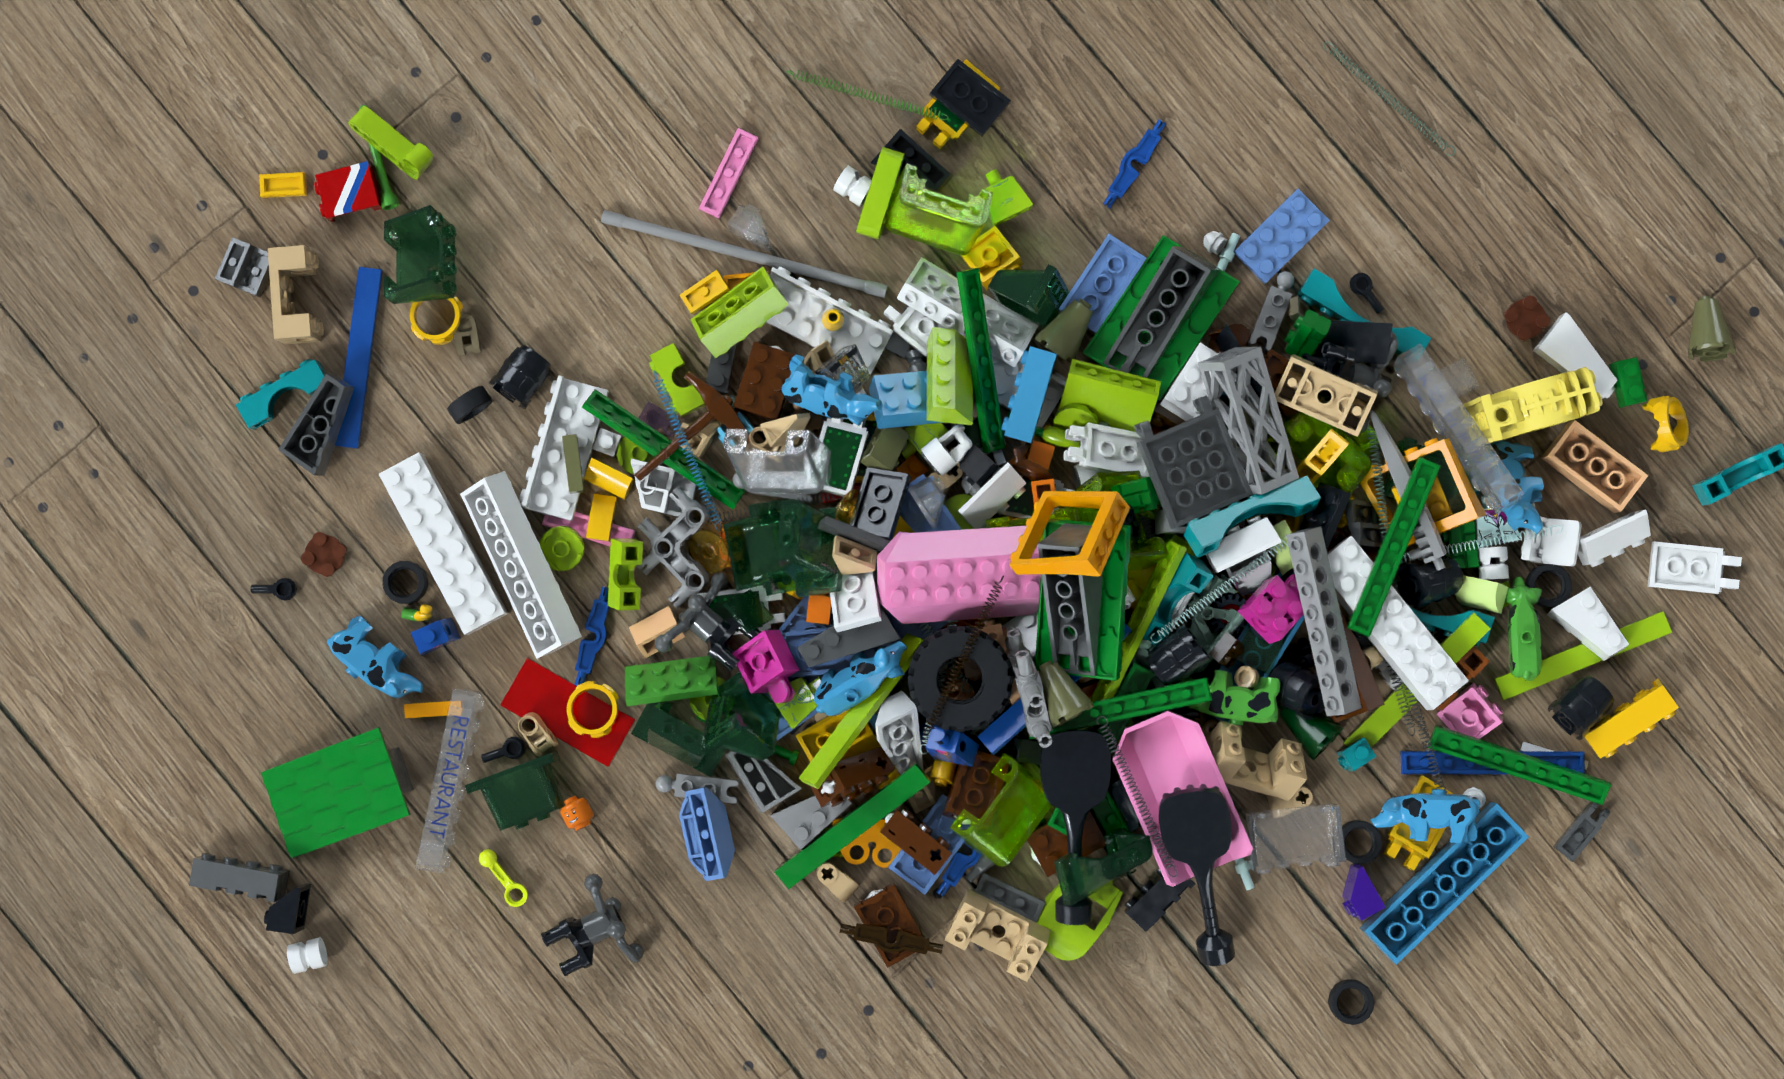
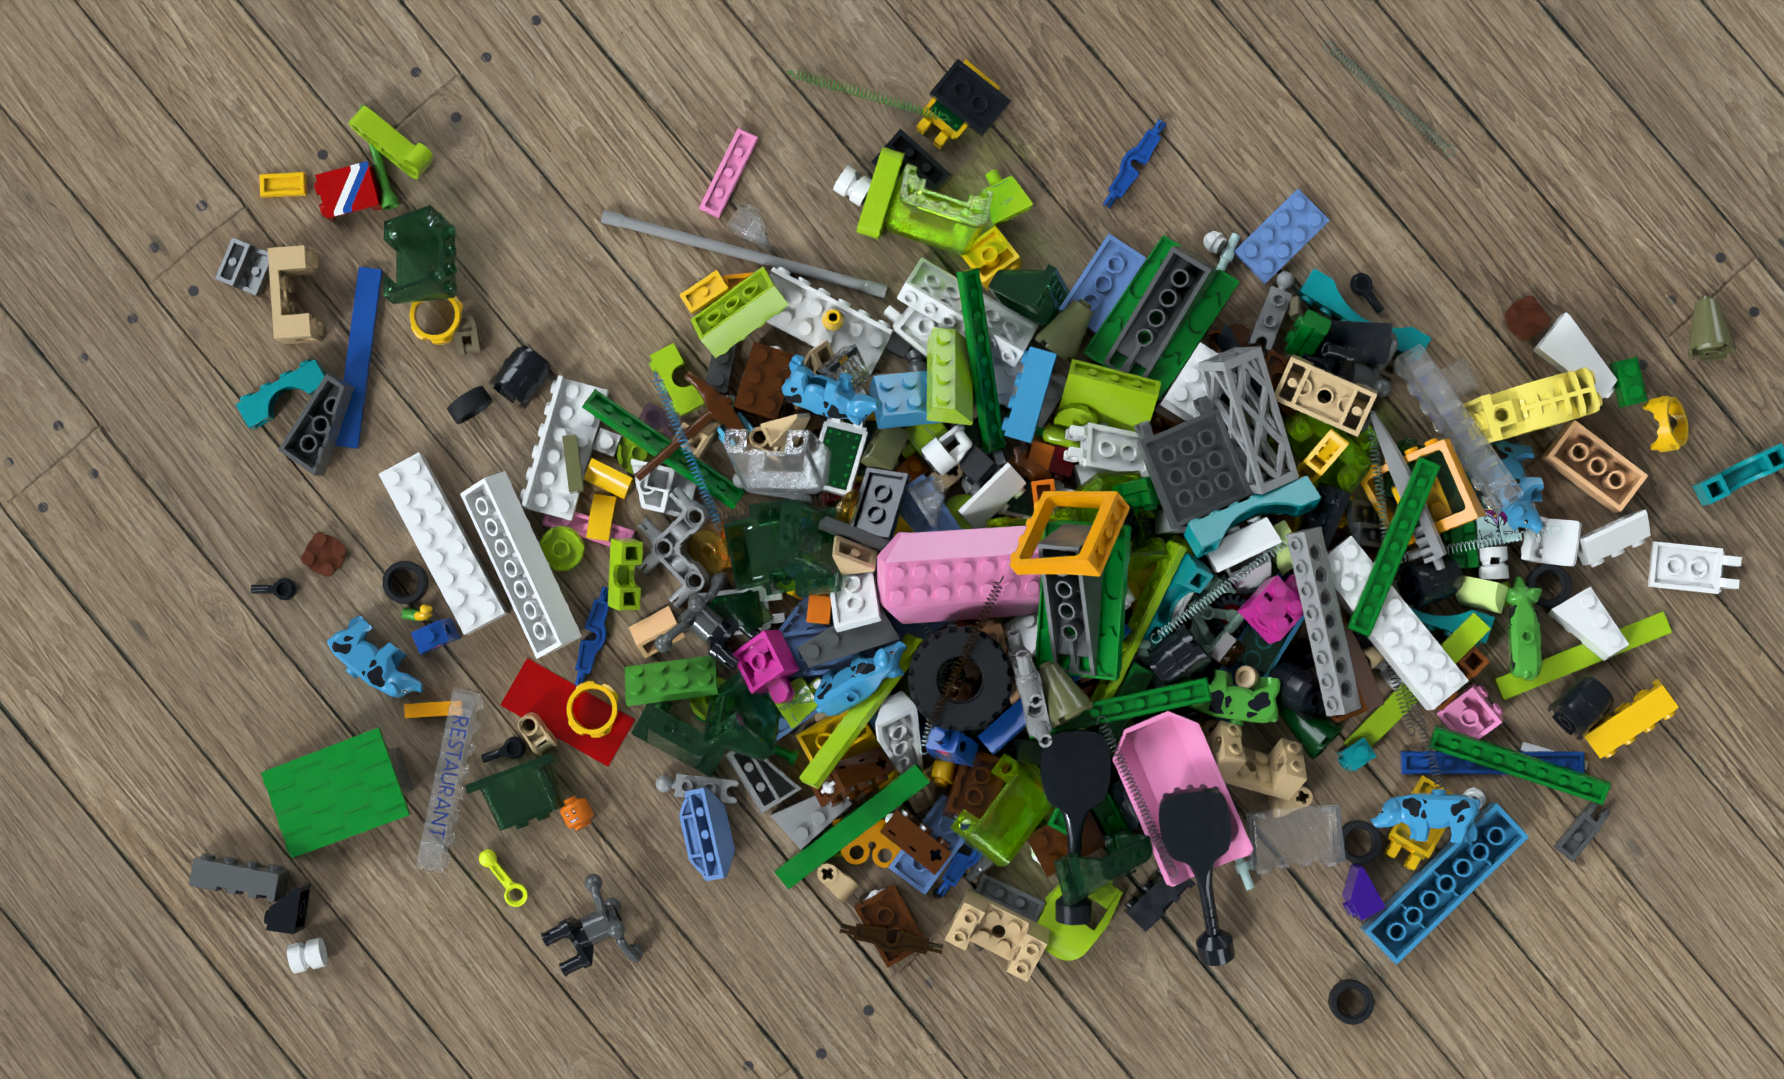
none -> dark red brick [1048,445,1075,481]

